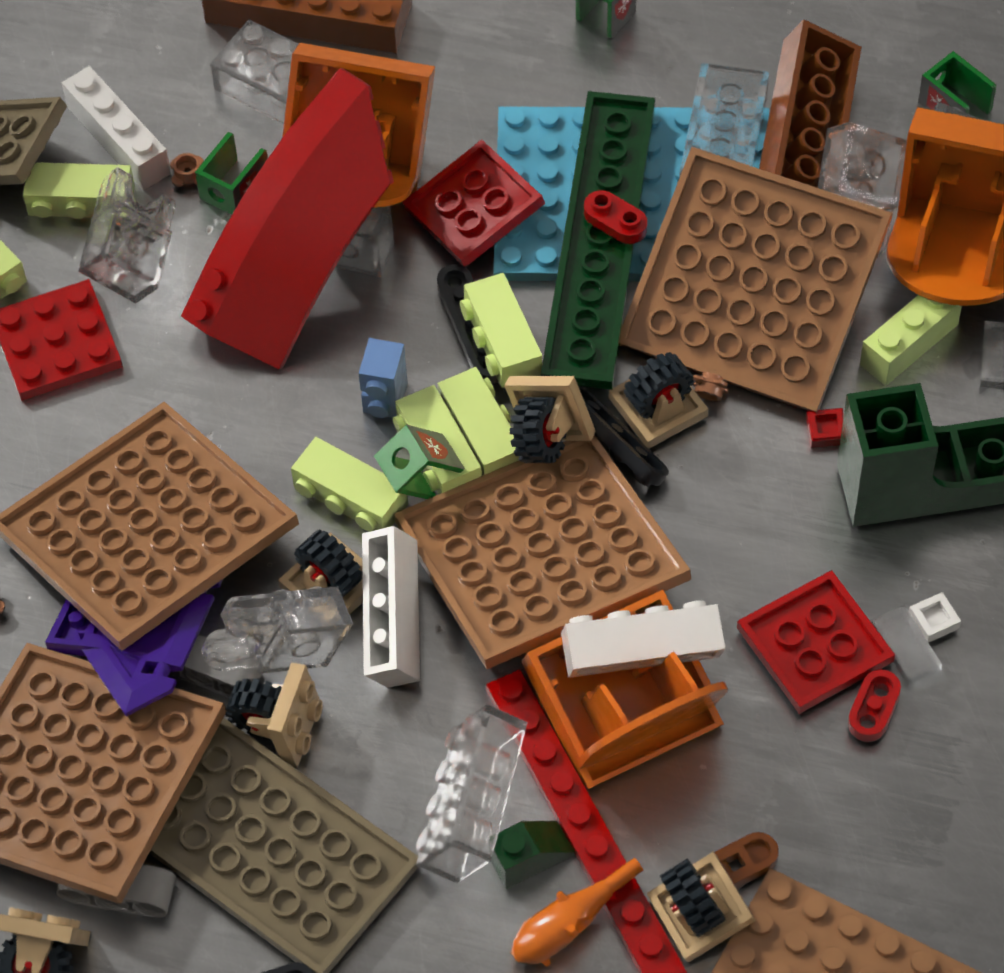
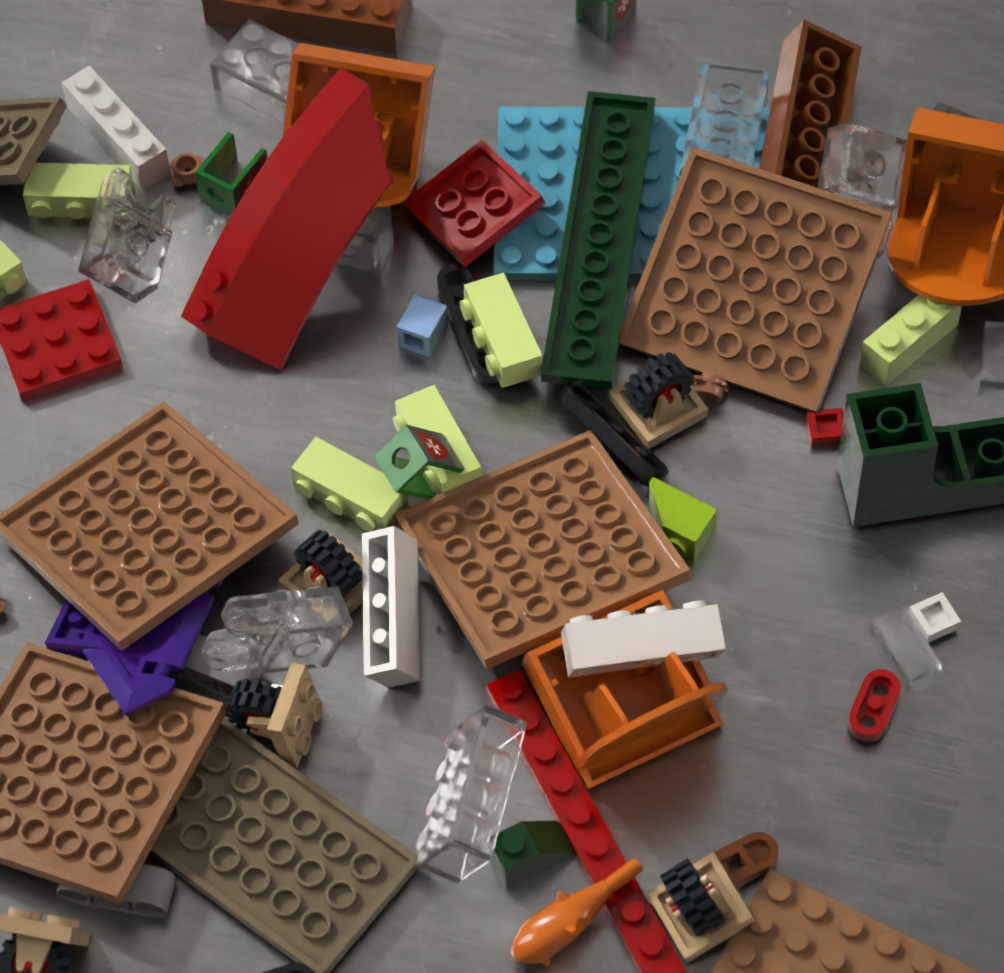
medium blue piece [359,338,408,418] -> none
yellowish green brick [437,367,519,476] -> none
plate [504,376,596,463] -> none
red plate [584,190,648,244] -> none
red plate [737,570,895,714] -> none
green piece [918,51,997,117] -> none
none -> light blue brick [397,294,448,358]
none -> lime slope [649,477,717,561]

